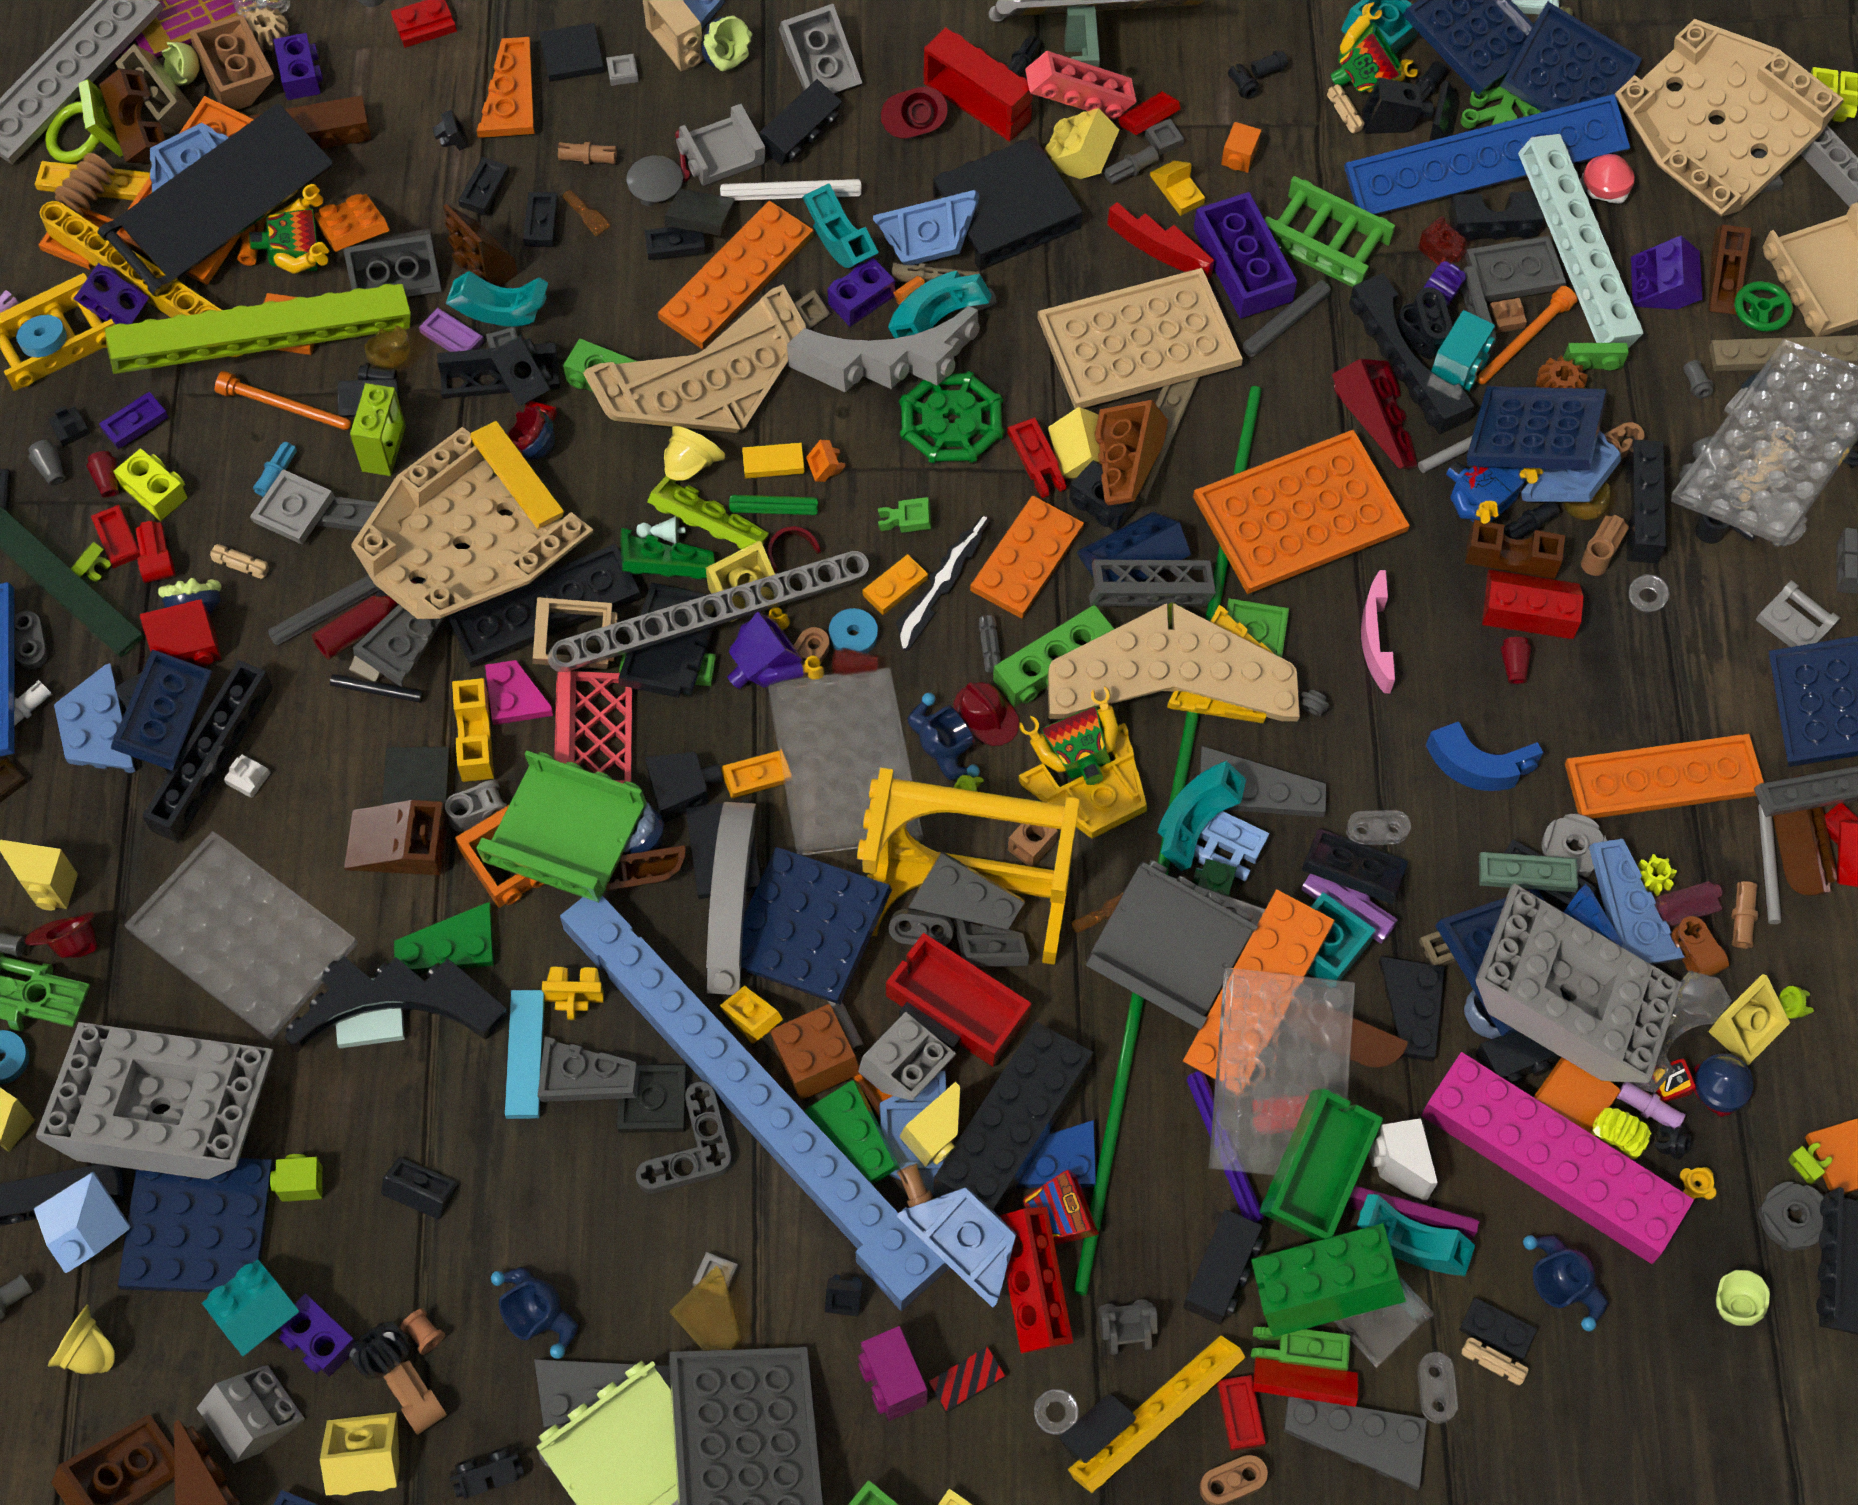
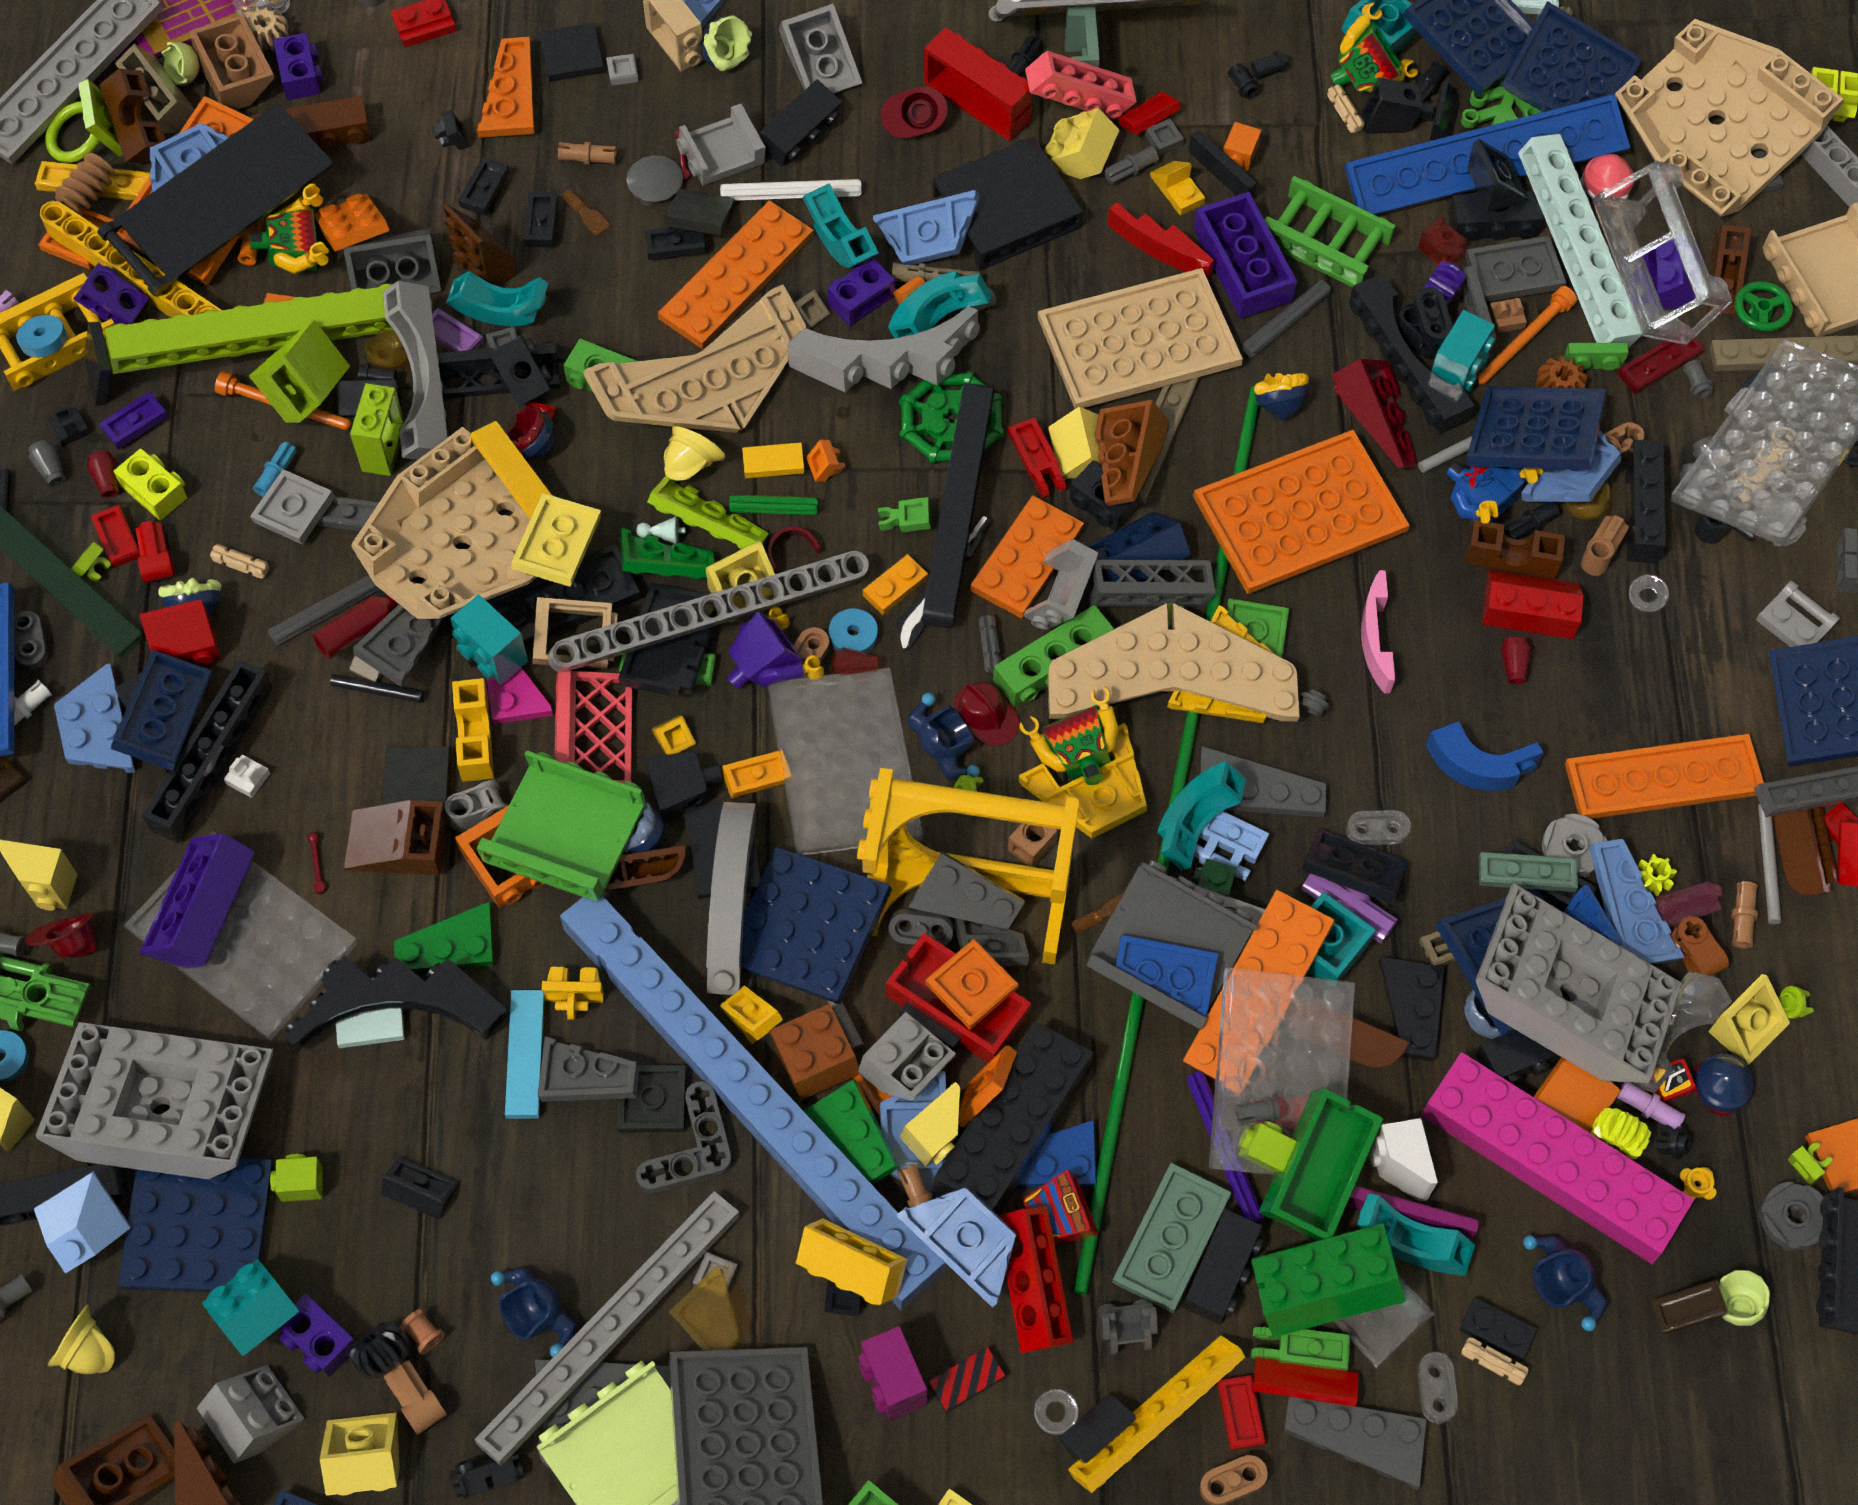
none -> black tile [84,321,112,406]
none -> dark purple slope [139,833,254,969]
none -> lime slope [249,320,350,423]
none -> dark red hinge [307,832,326,895]
none -> light grey arch [382,281,448,460]
none -> teal brick [451,594,528,685]
none -> light grey plate [474,1191,740,1466]
none -> light yellow plate [511,493,601,587]
none -> yellow slope [652,715,696,755]
none -> yellow brick [796,1218,907,1305]
none -> black beam [922,383,994,629]
none -> orange tile [925,939,1019,1030]
none -> orange tile [958,1045,1017,1128]
none -> light grey panel [1023,539,1098,630]
none -> sand green plate [1112,1163,1232,1313]
none -> blue wing [1115,935,1218,1017]
none -> black tile [1189,130,1256,200]
none -> dark grey pin [1235,1096,1280,1126]
none -> lime brick [1238,1121,1297,1173]
none -> dark blue hair [1254,373,1309,420]
none -> black slope [1467,139,1529,212]
none -> clear windscreen [1592,161,1733,345]
none -> dark red tile [1617,328,1705,395]
none -> dark brown tile [1651,1280,1730,1335]

